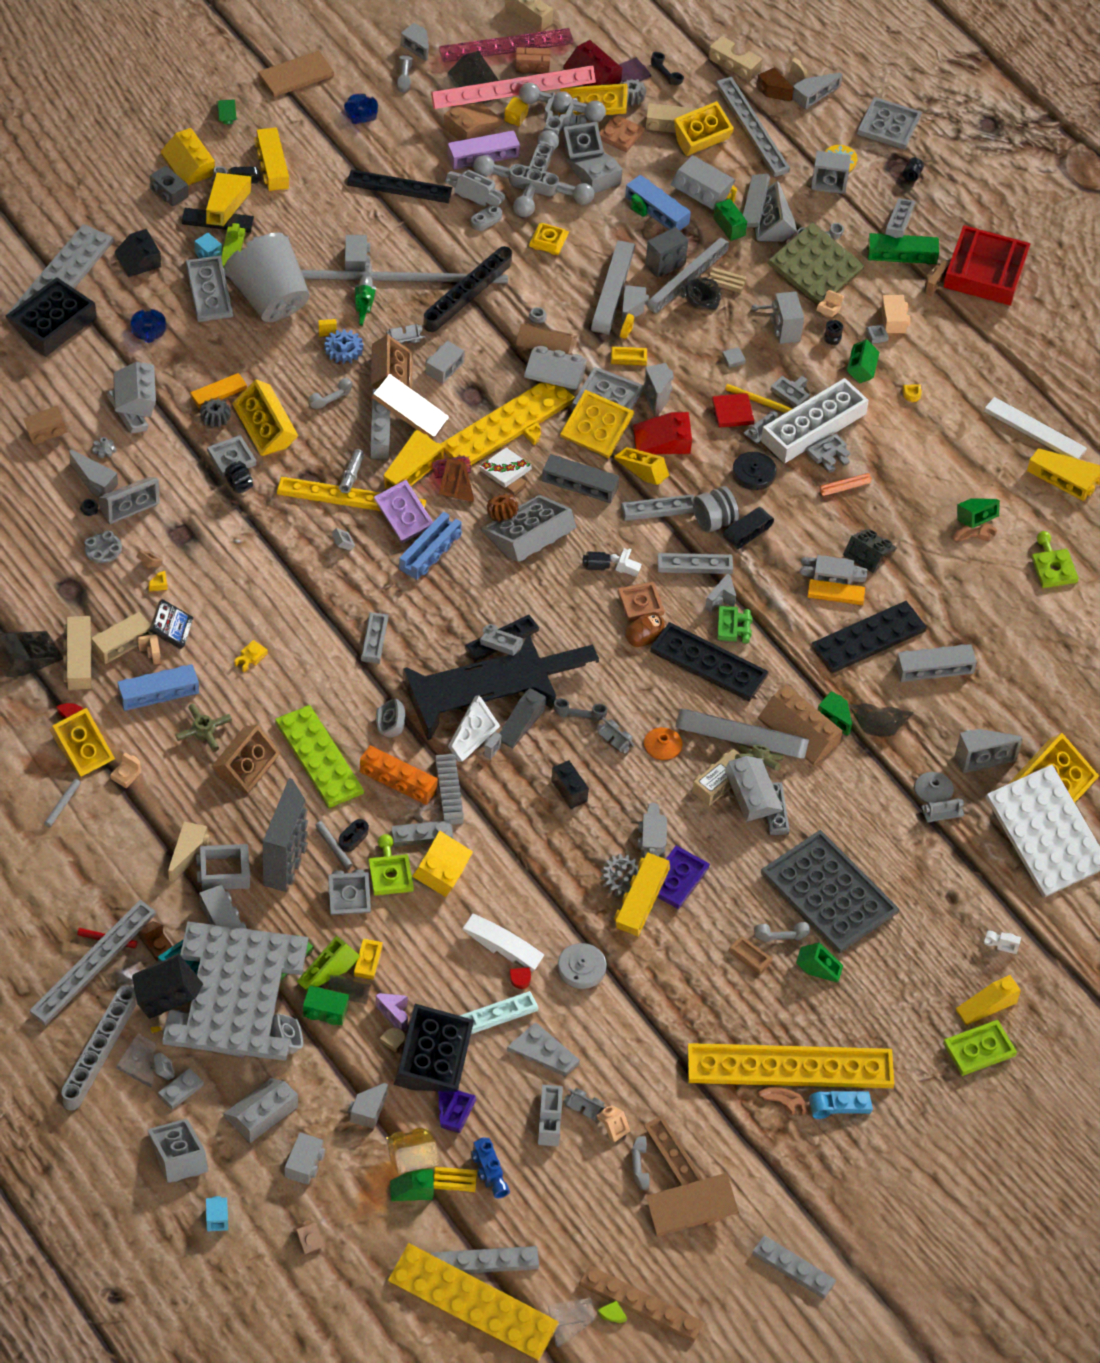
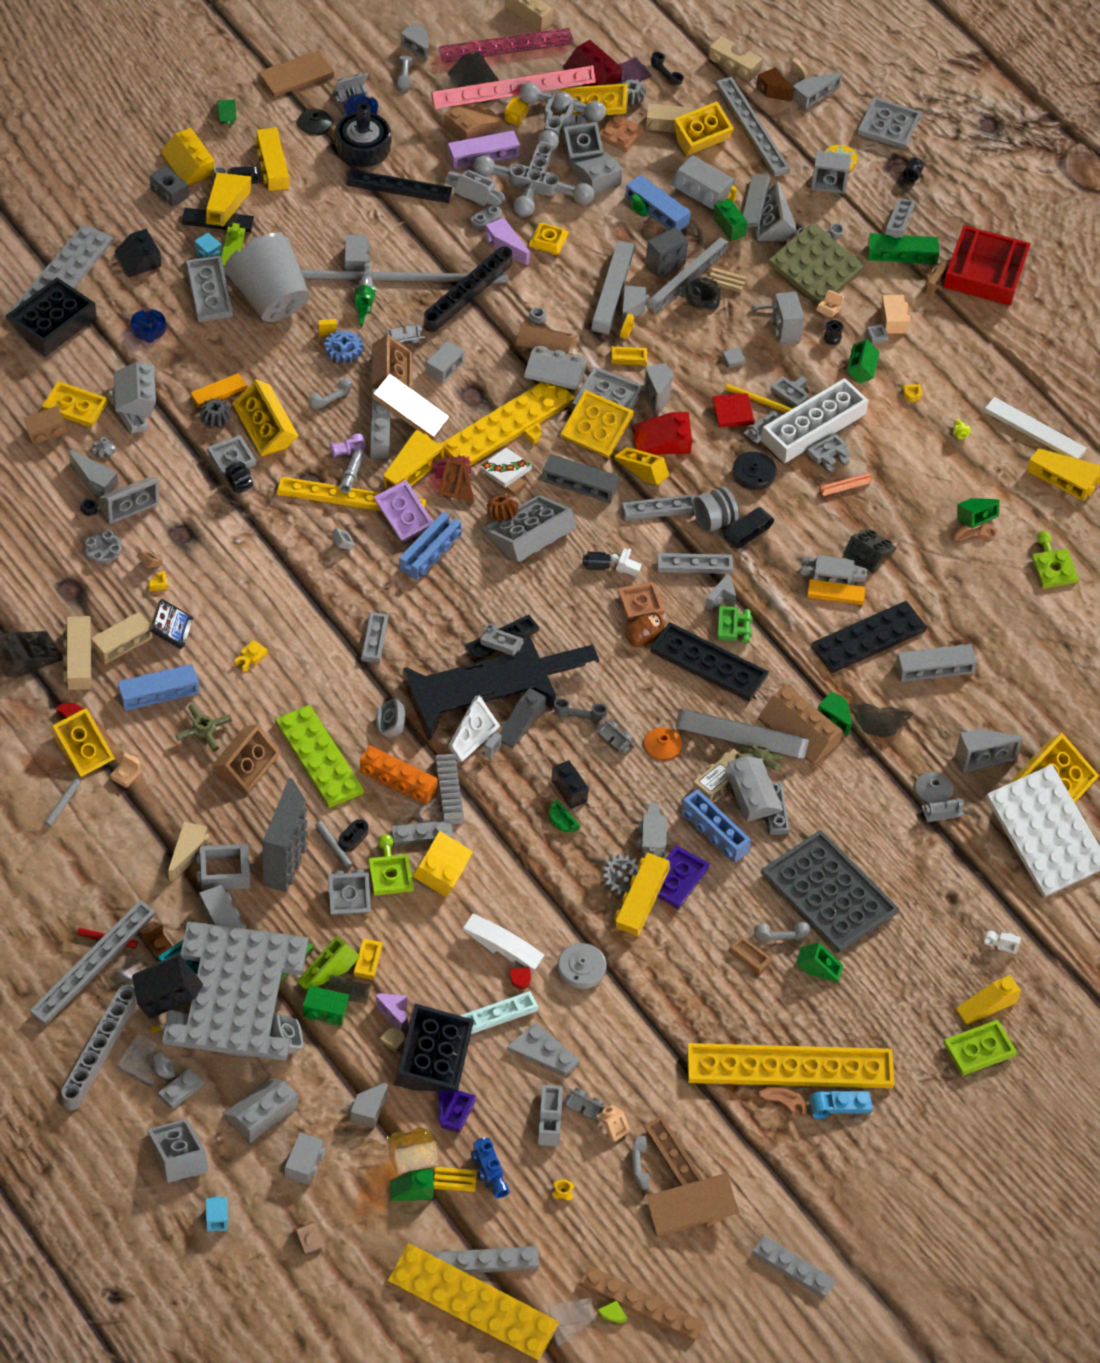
light nougat bracket [138,634,161,665] -> none
nougat brick [516,47,550,74] -> none
none -> yellow plate [42,381,108,428]
none -> pearl dark grey dish [298,109,332,135]
none -> lavender connector [329,434,366,458]
none -> light grey hinge [331,72,369,103]
none -> black wheel [334,103,392,167]
none -> lavender slope [484,218,530,265]
none -> green plate [549,799,580,832]
none -> yellow plate [552,1180,574,1201]
none -> medium blue brick [681,789,751,863]
none -> neon yellow plate [953,419,971,439]

